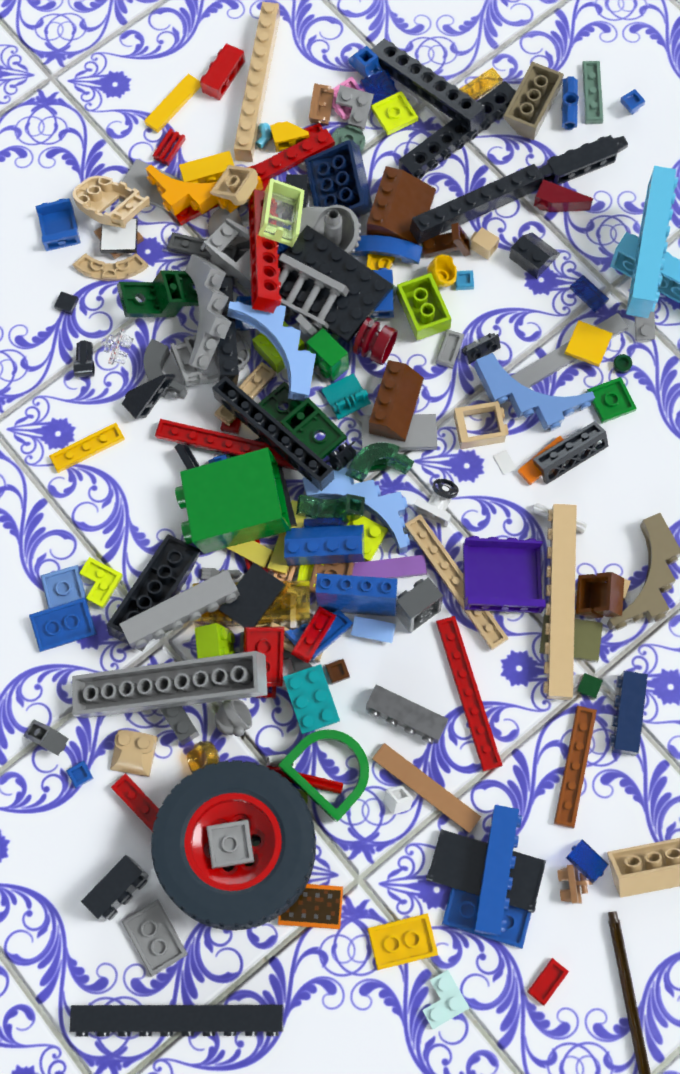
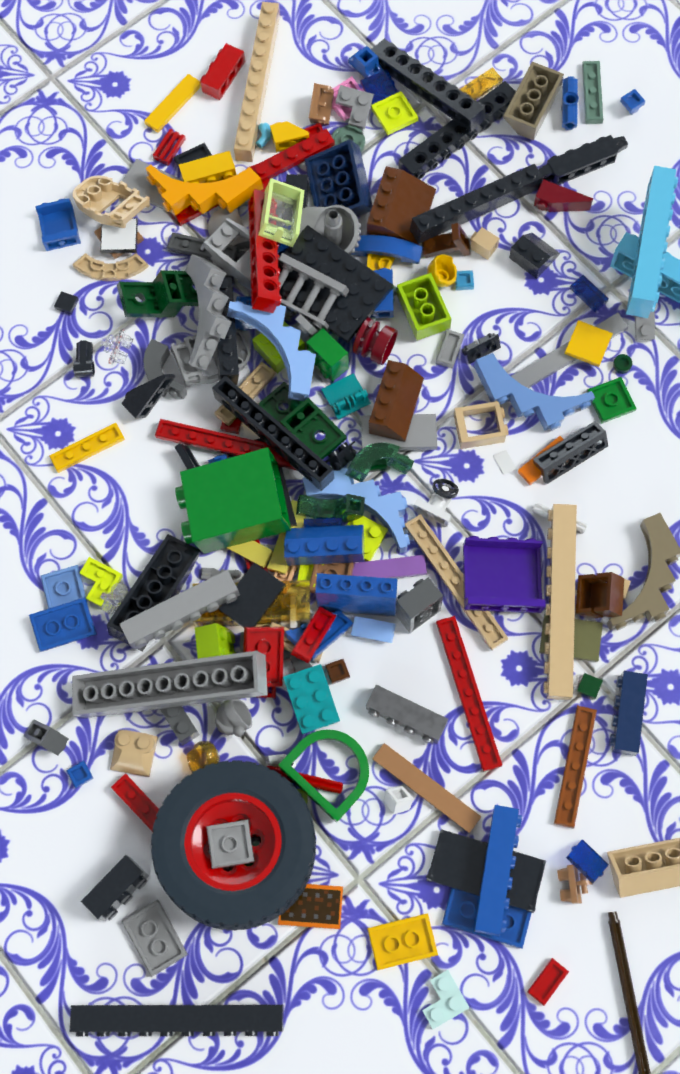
tan slope [210,165,258,206] -> none
none -> clear hips [100,583,128,614]
none -> black tile [173,142,212,170]

